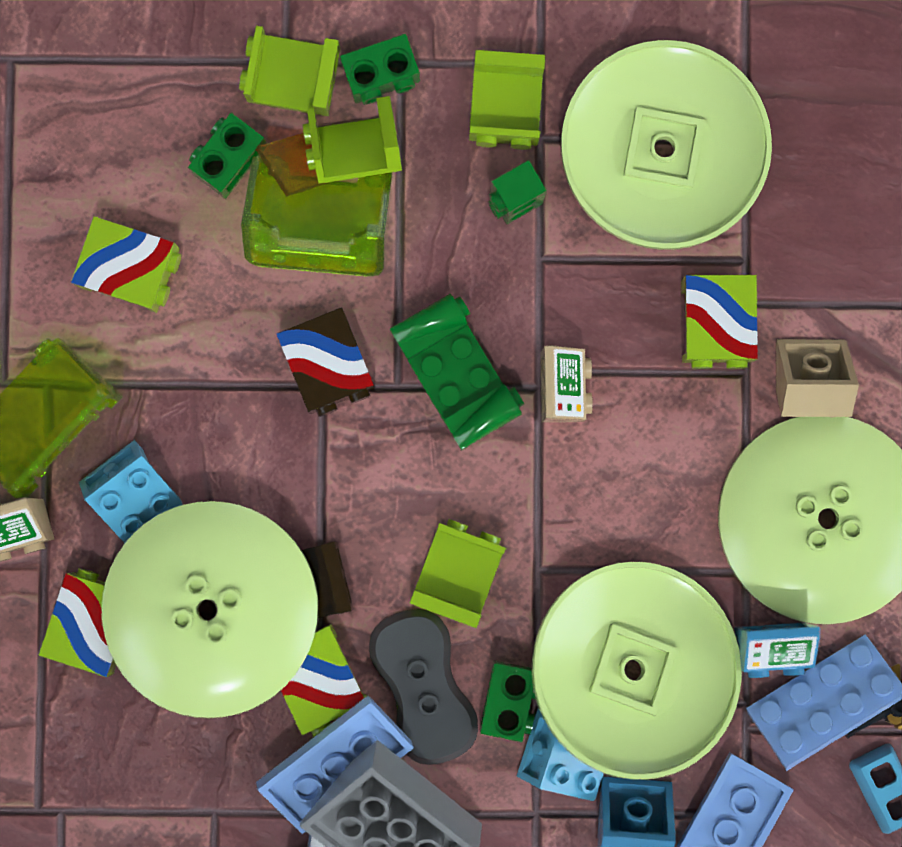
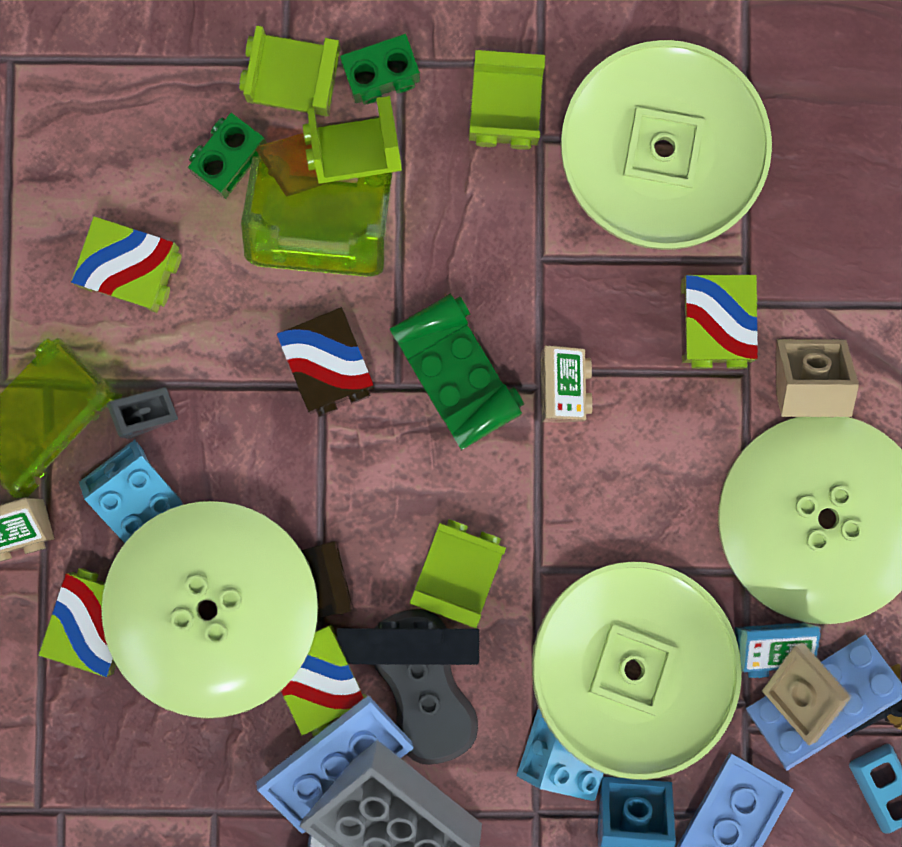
green brick [480,660,536,742] -> none
green brick [488,160,547,224] -> none
none -> dark grey slope [107,387,178,439]
none -> black bracket [337,621,480,665]
none -> tan tile [762,642,851,745]

